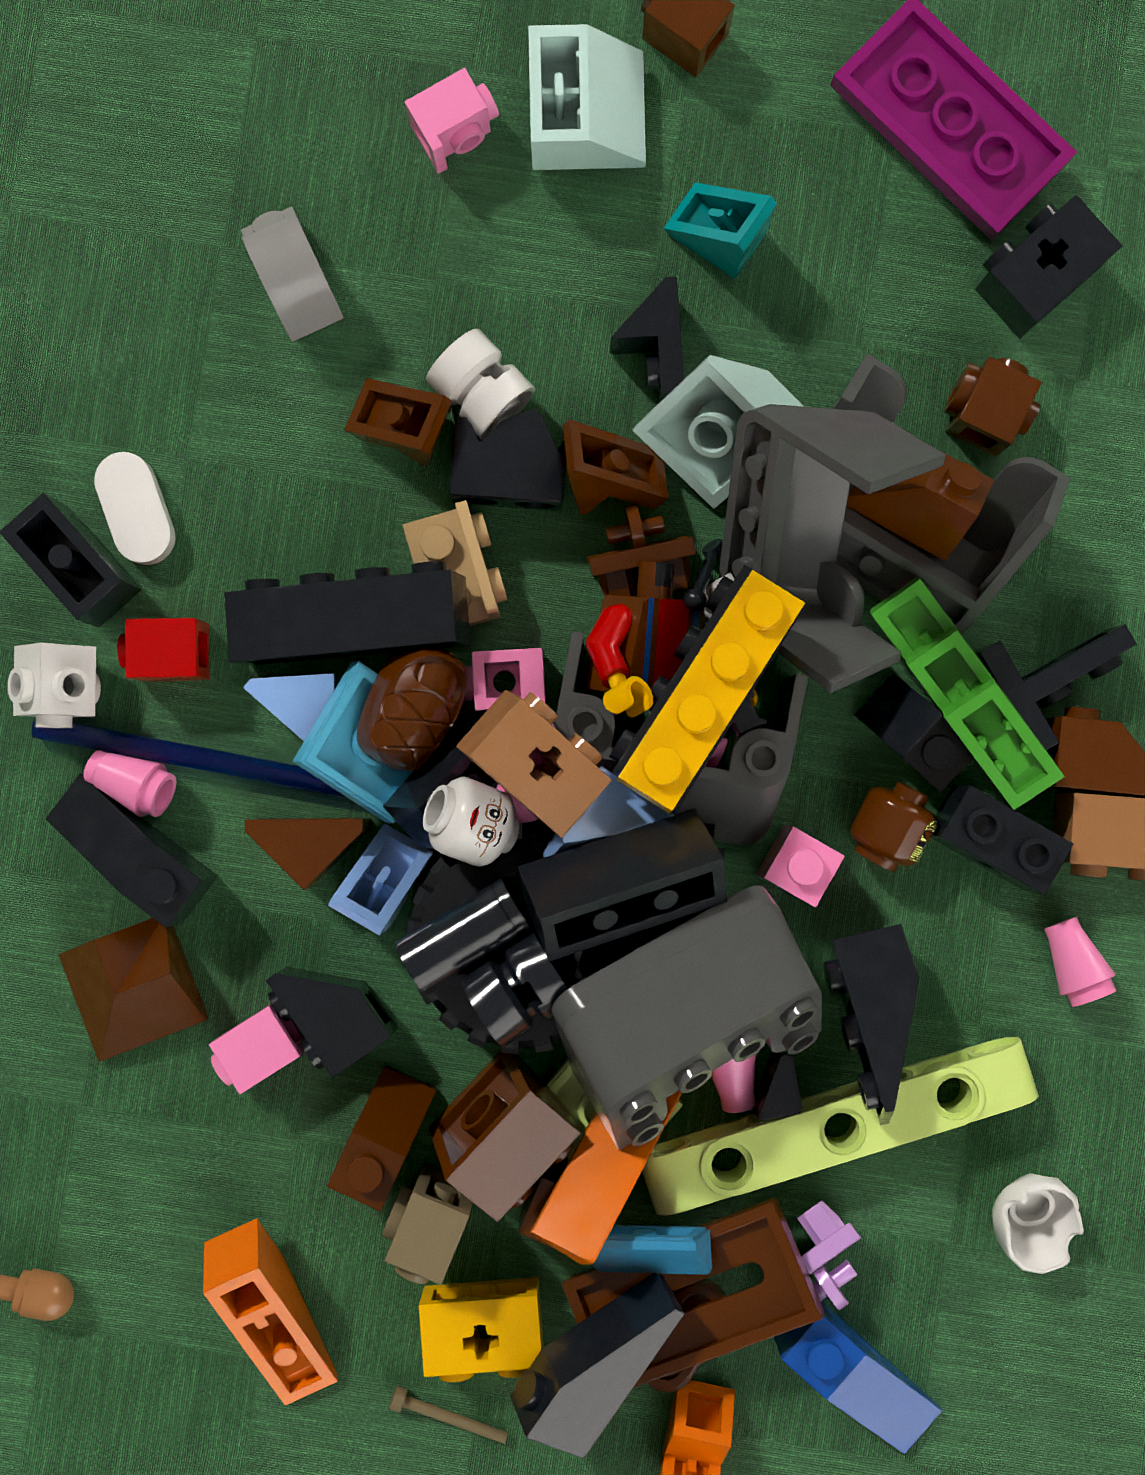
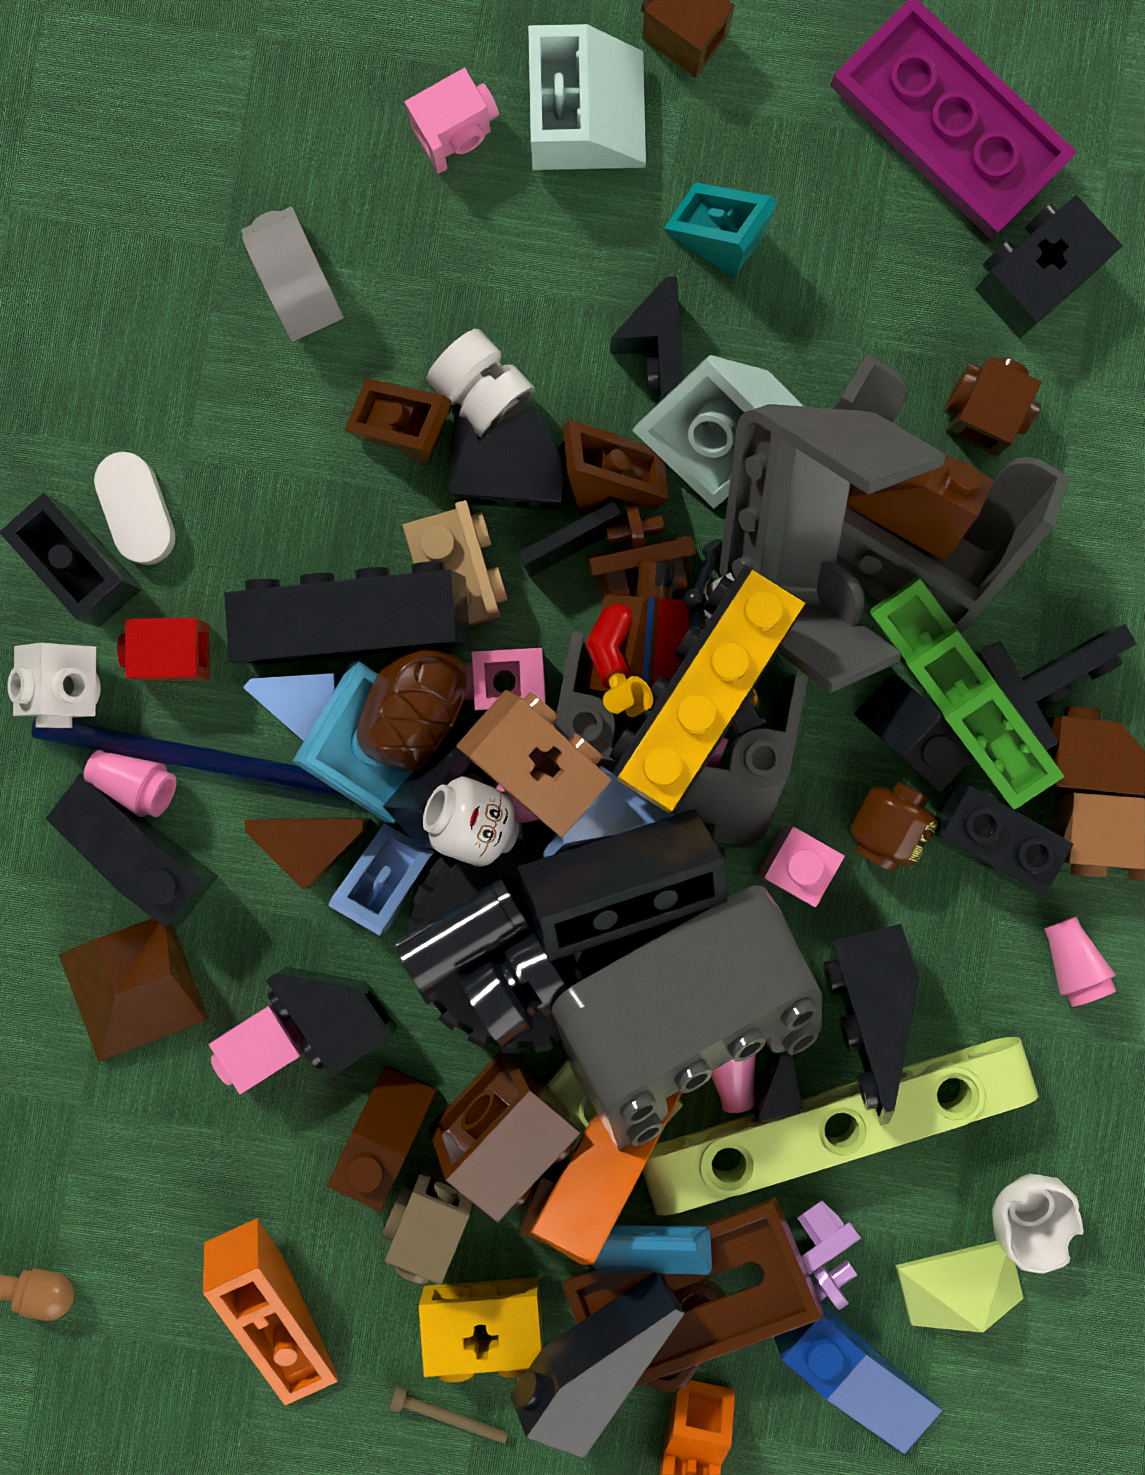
none -> black piece [518,501,622,578]
none -> yellowish green slope [896,1241,1024,1333]

